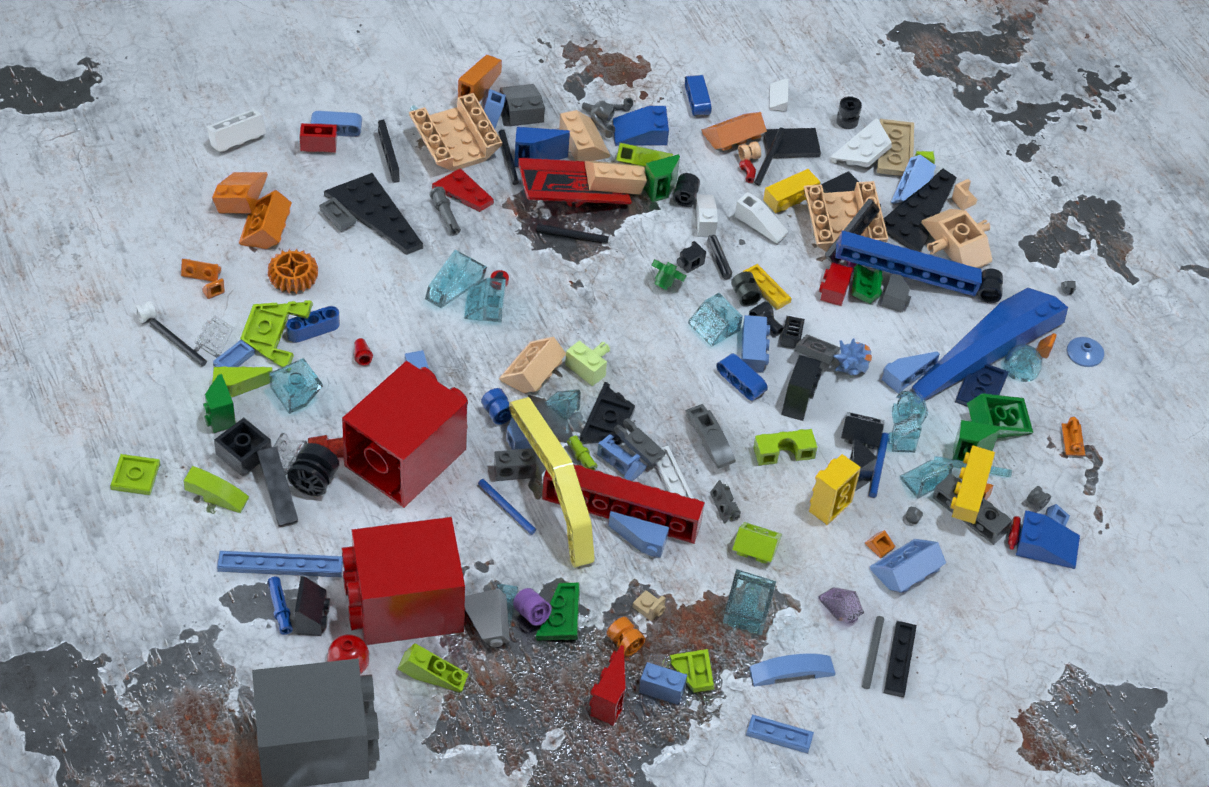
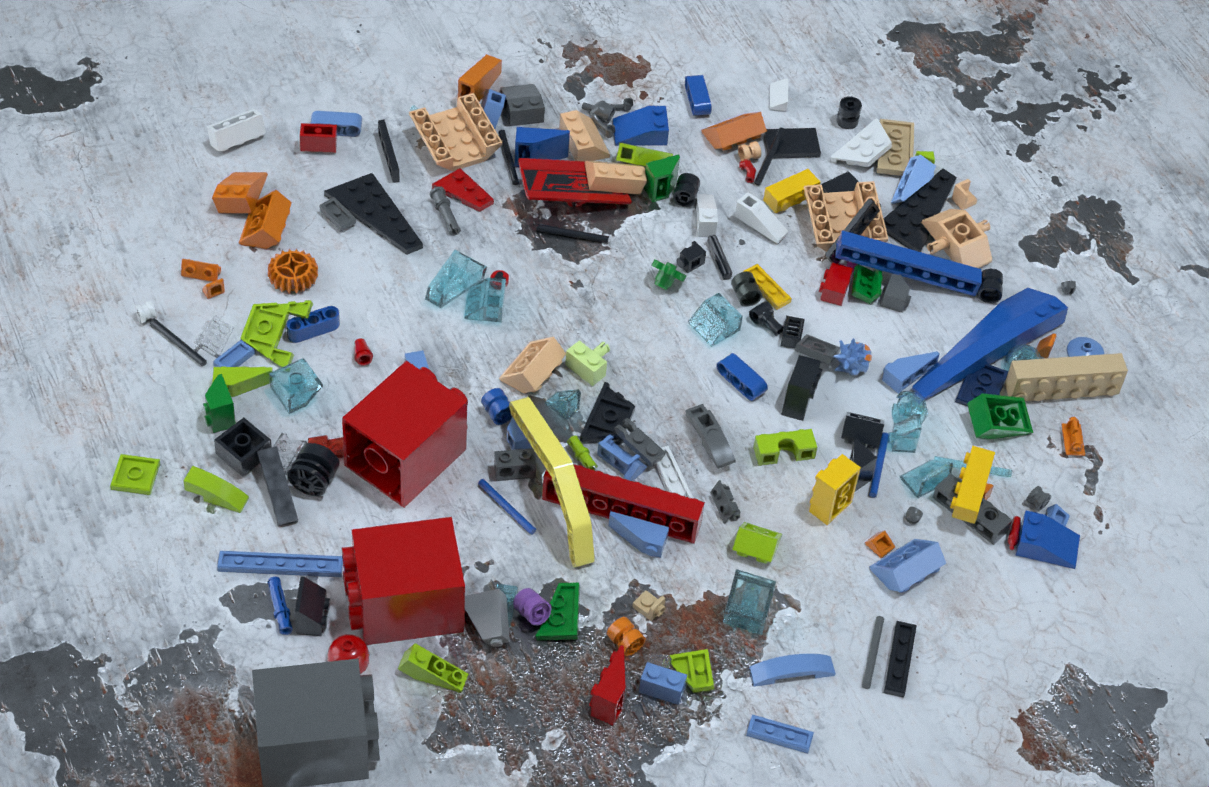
medium blue brick [741,315,770,373] -> none
clear purple slope [818,587,864,623] -> none
green slope [952,420,1000,464] -> none
none -> tan brick [1004,353,1128,401]

